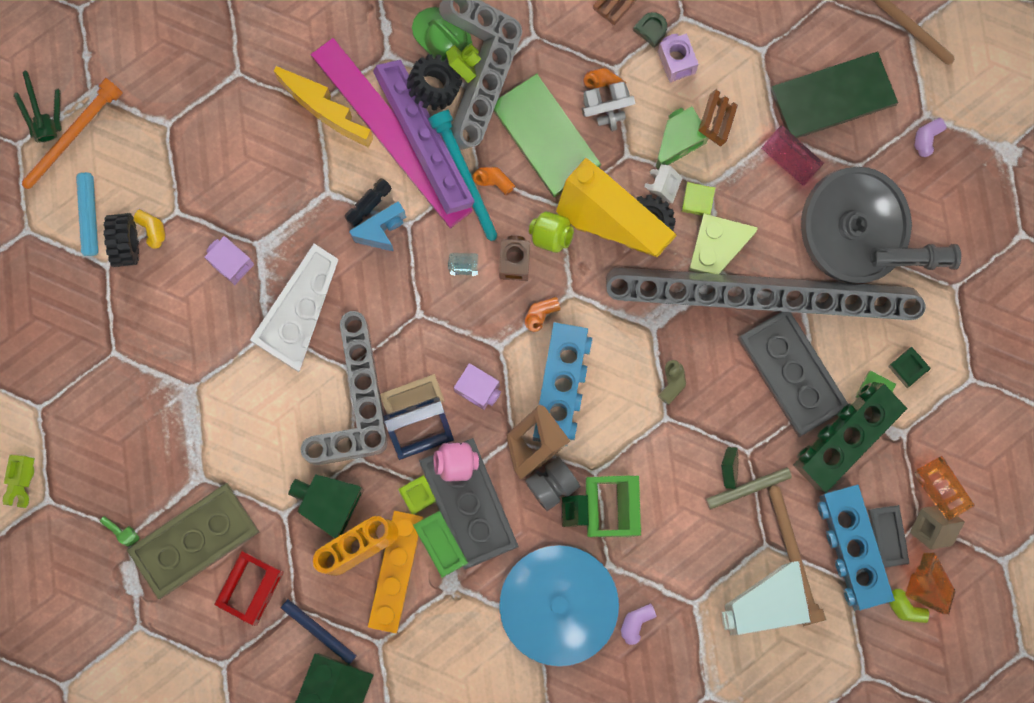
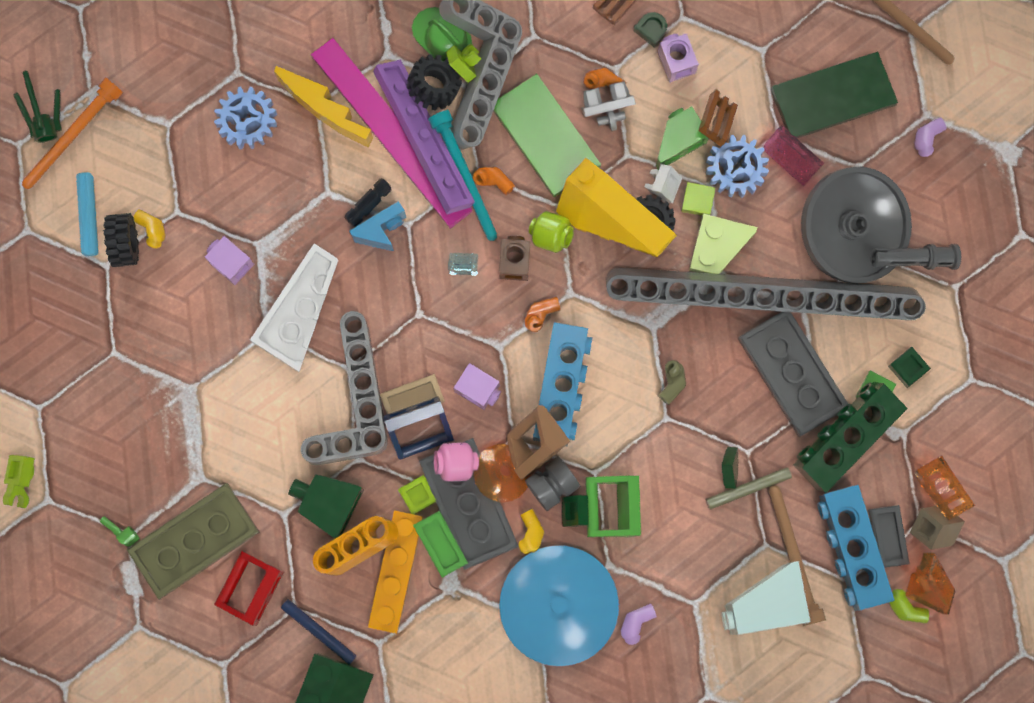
none -> light blue gear [214,87,277,149]
none -> clear orange dish [473,444,531,503]
none -> yellow arm [518,509,544,554]
none -> light blue gear [706,135,769,198]

